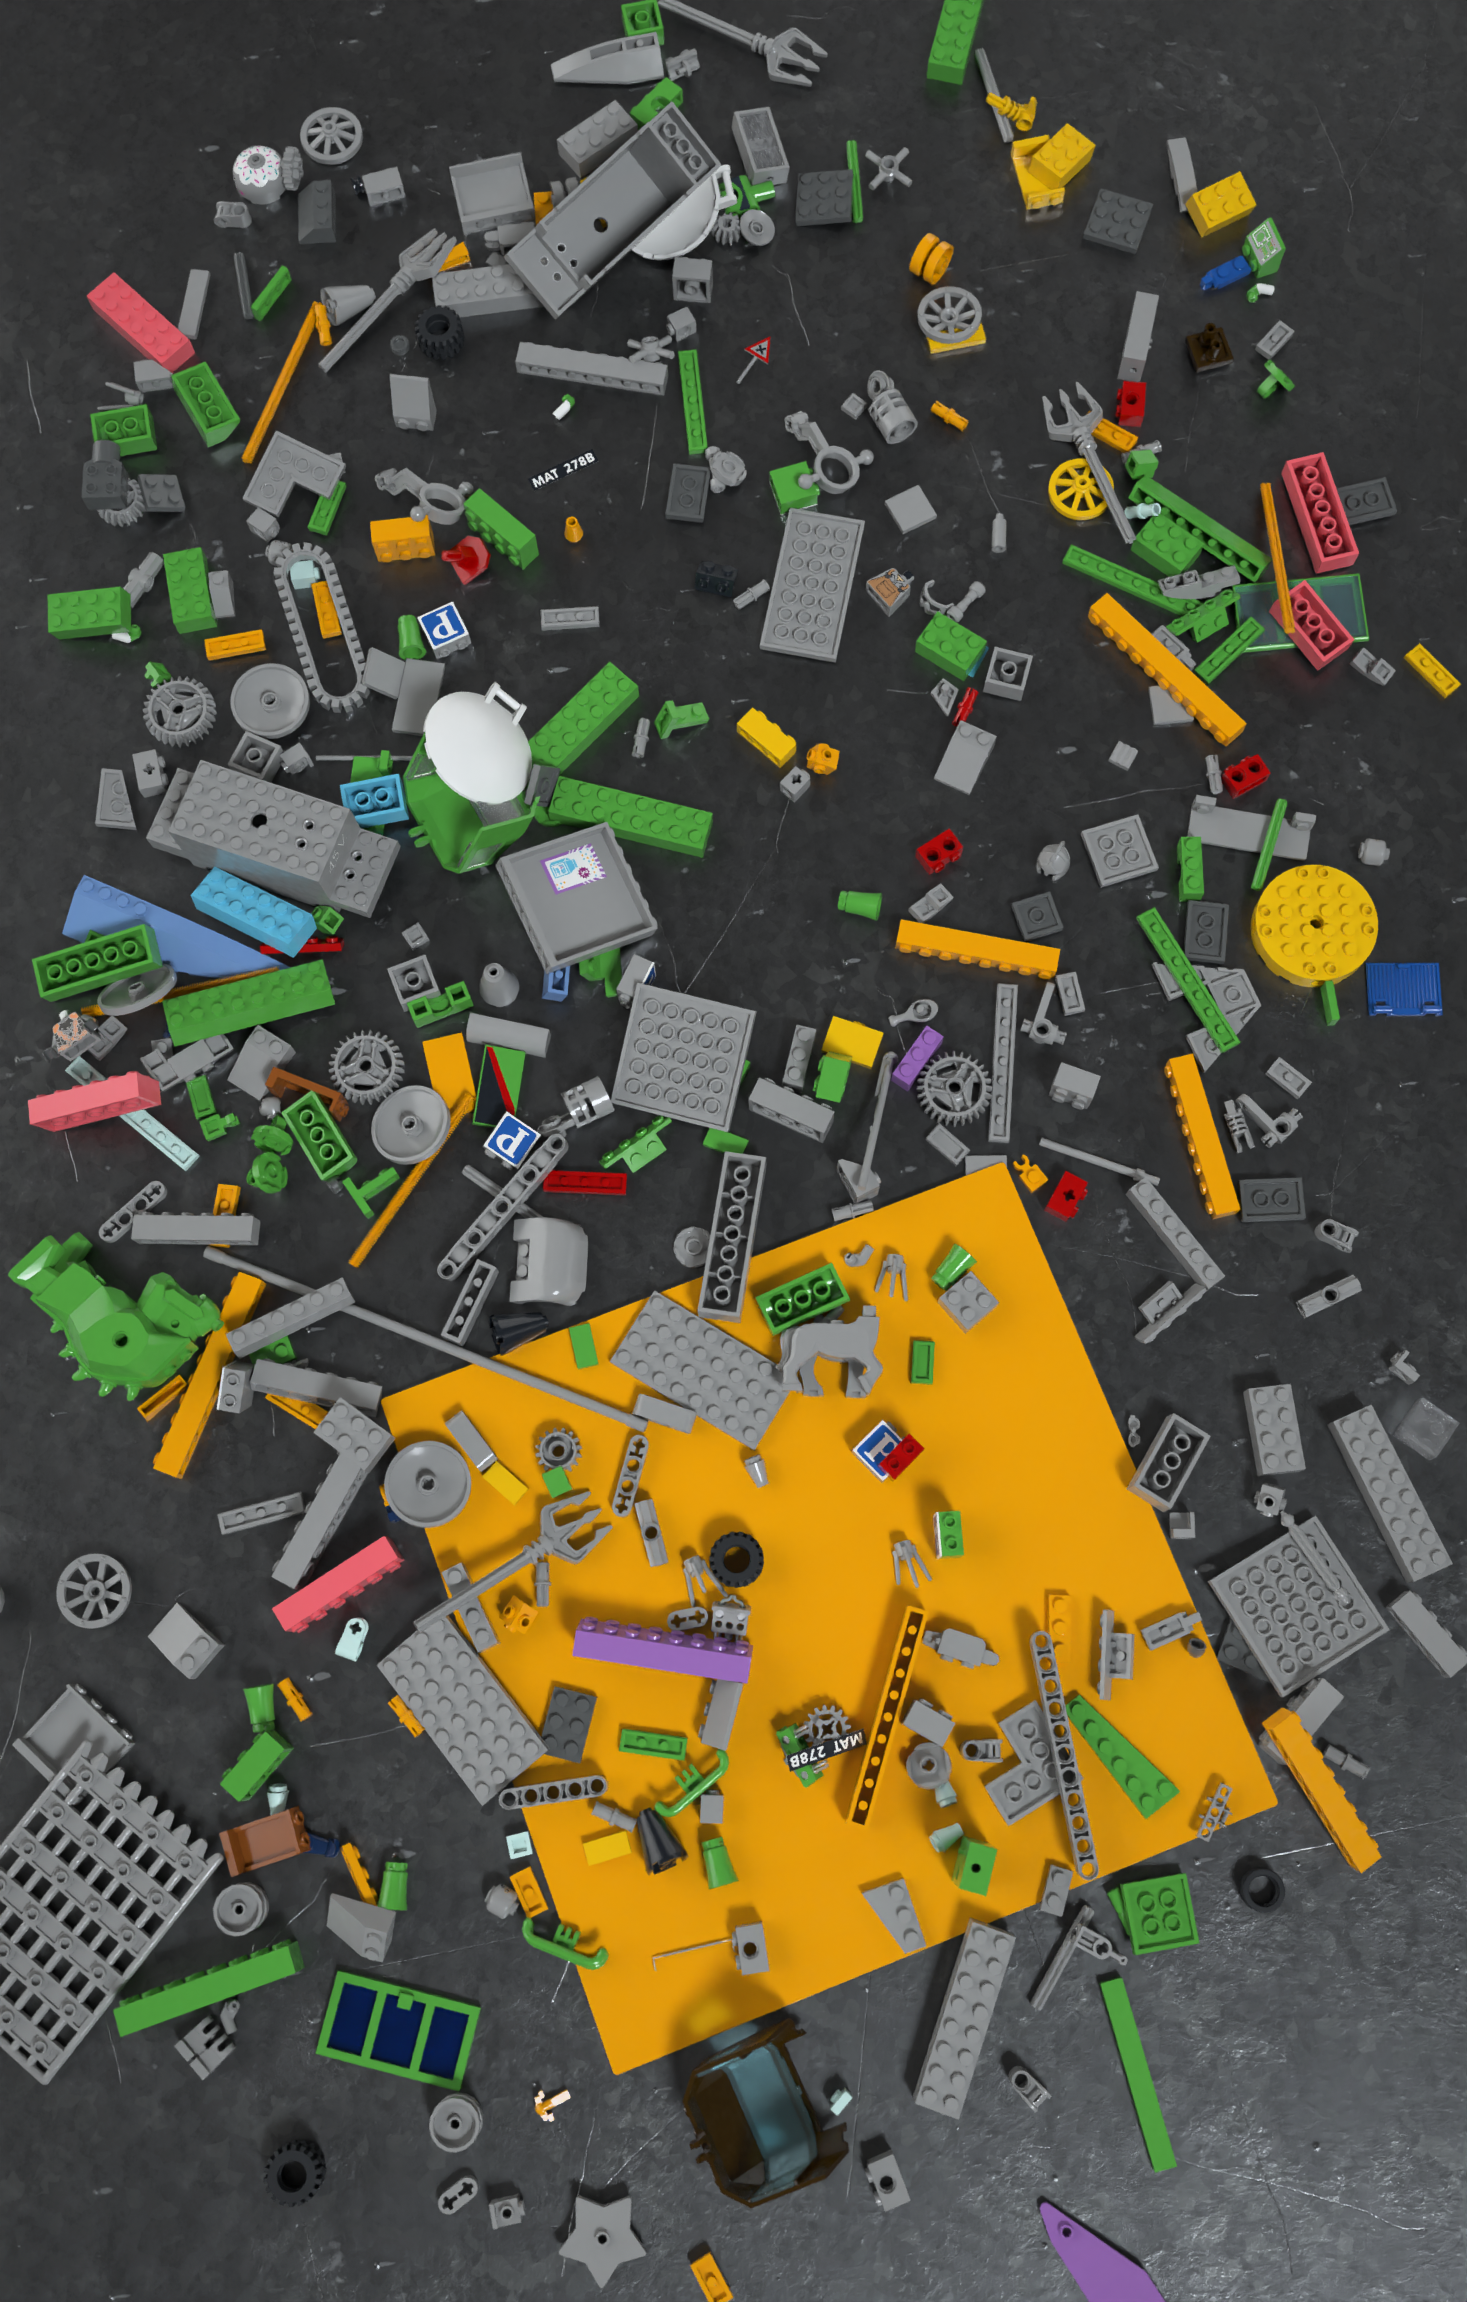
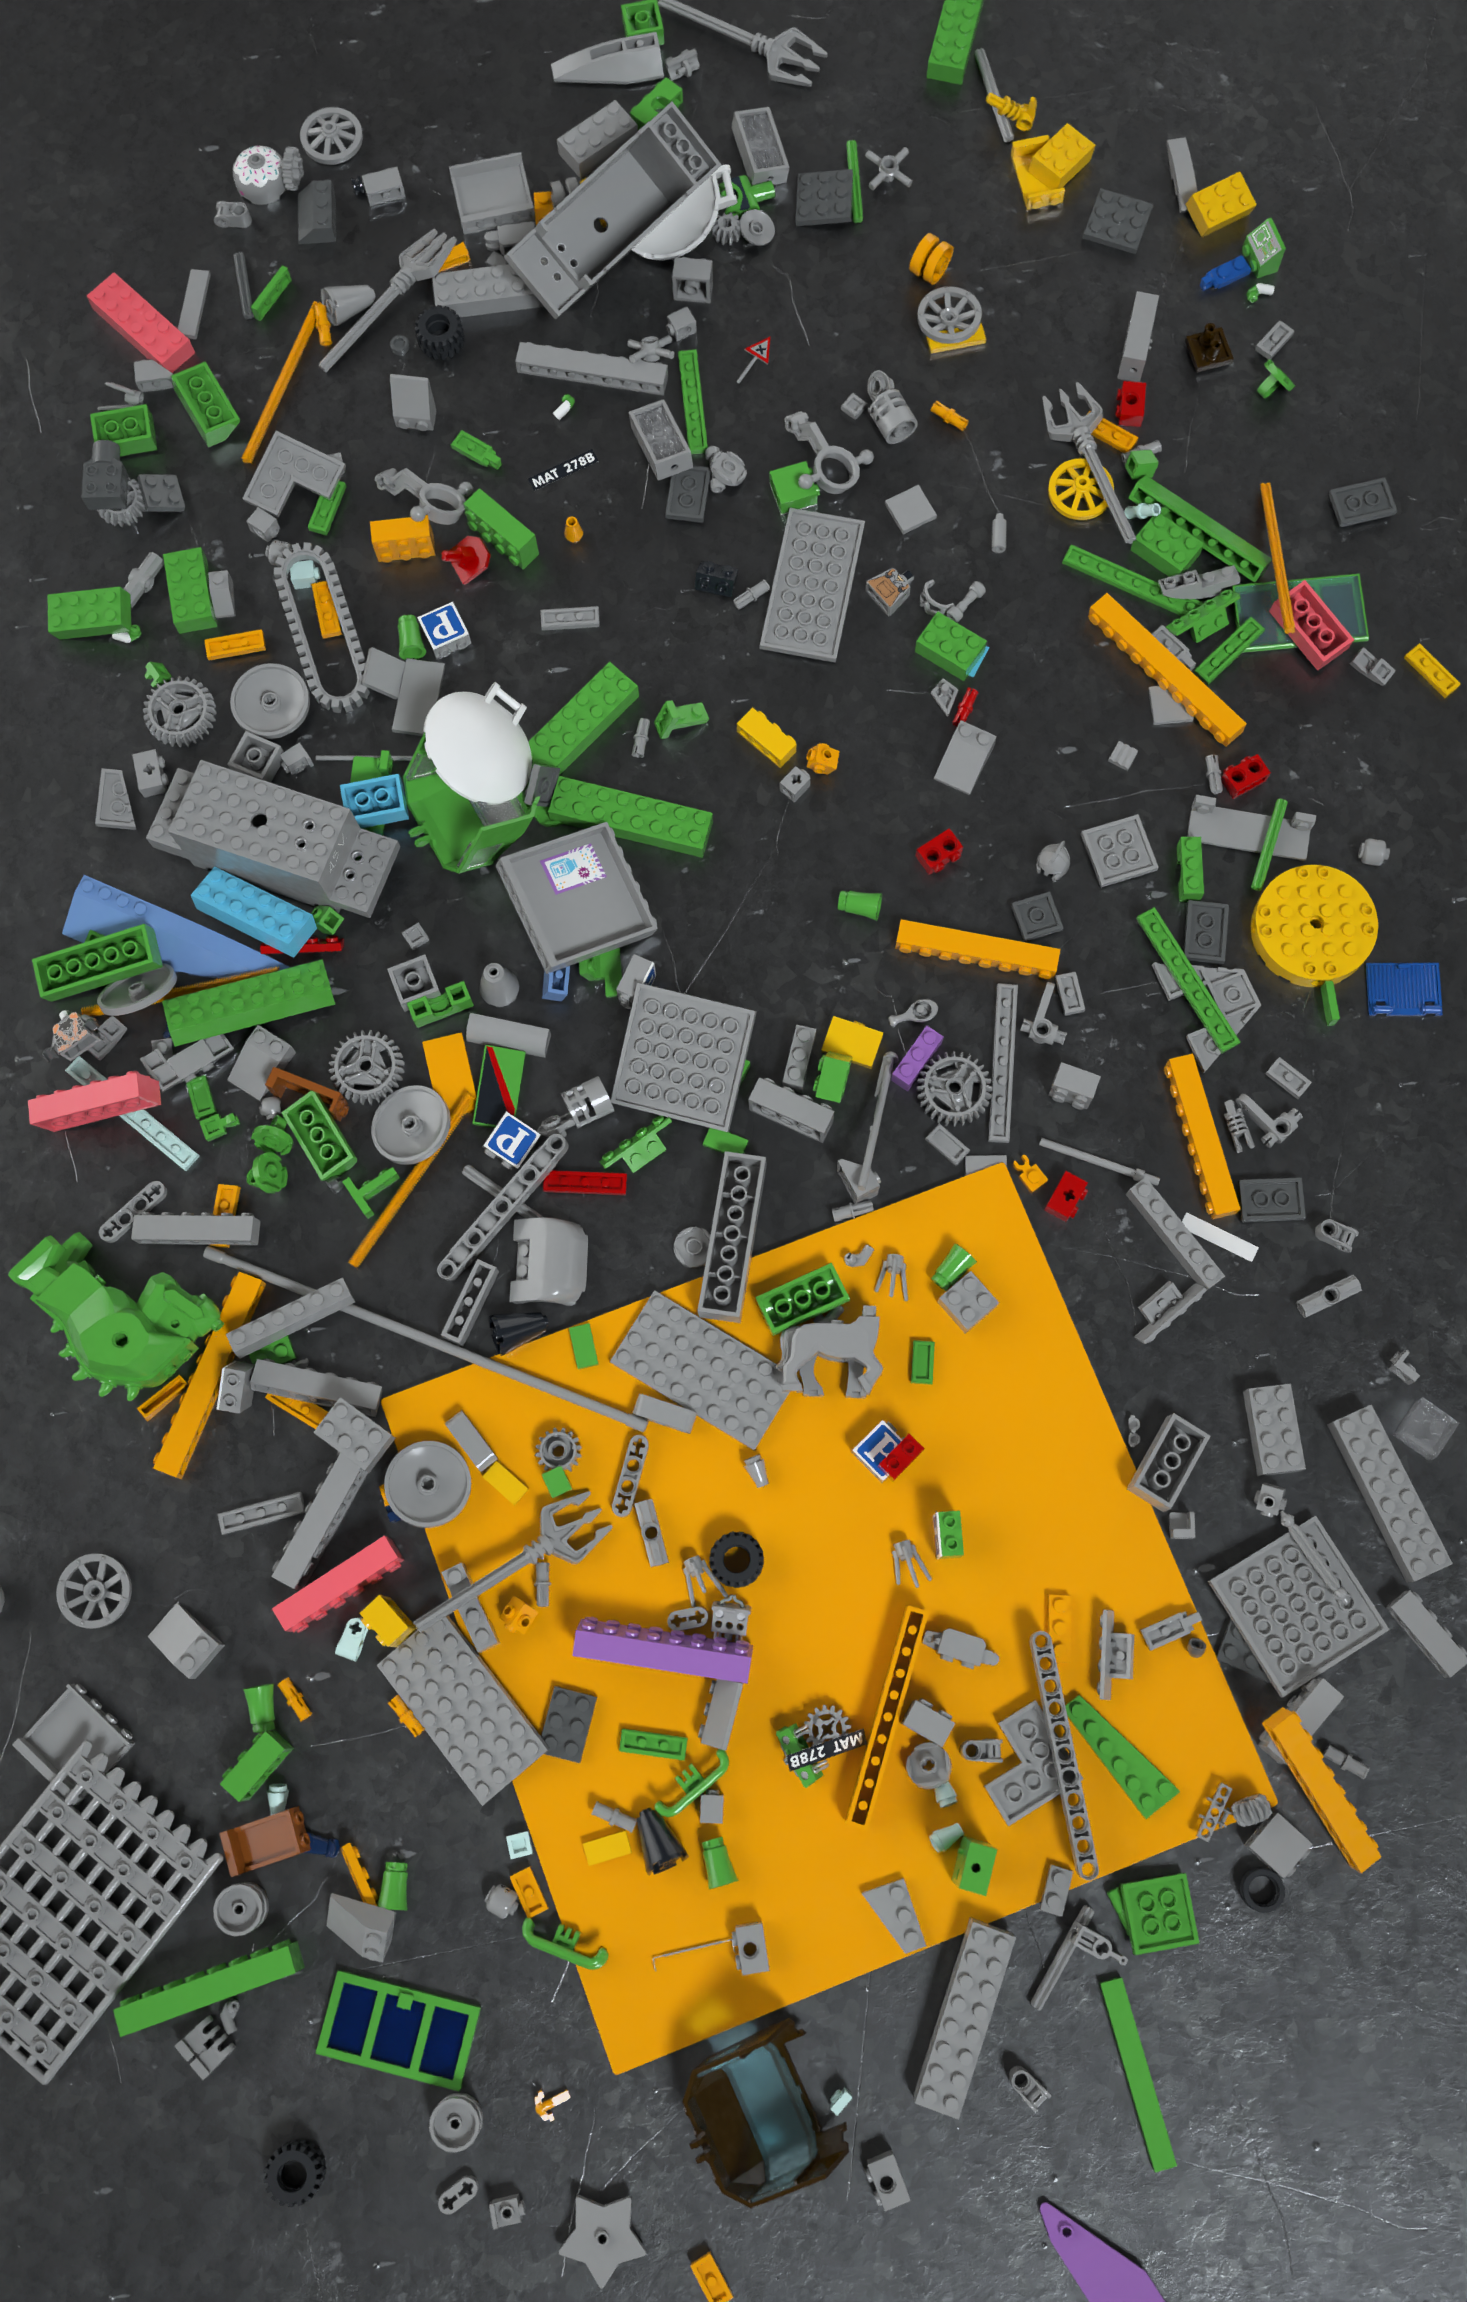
light grey beam [499,1775,608,1810] -> none
light grey slope [908,883,954,924] -> none
light grey brick [983,647,1033,701] -> none
coral brick [1281,452,1359,574] -> none
none -> yellow brick [360,1595,417,1647]
none -> bright green hinge [451,430,502,470]
none -> brick [629,399,693,481]
none -> white sticker [1182,1212,1259,1262]
none -> light grey gear [1231,1794,1272,1827]
none -> light grey piece [1244,1811,1312,1878]

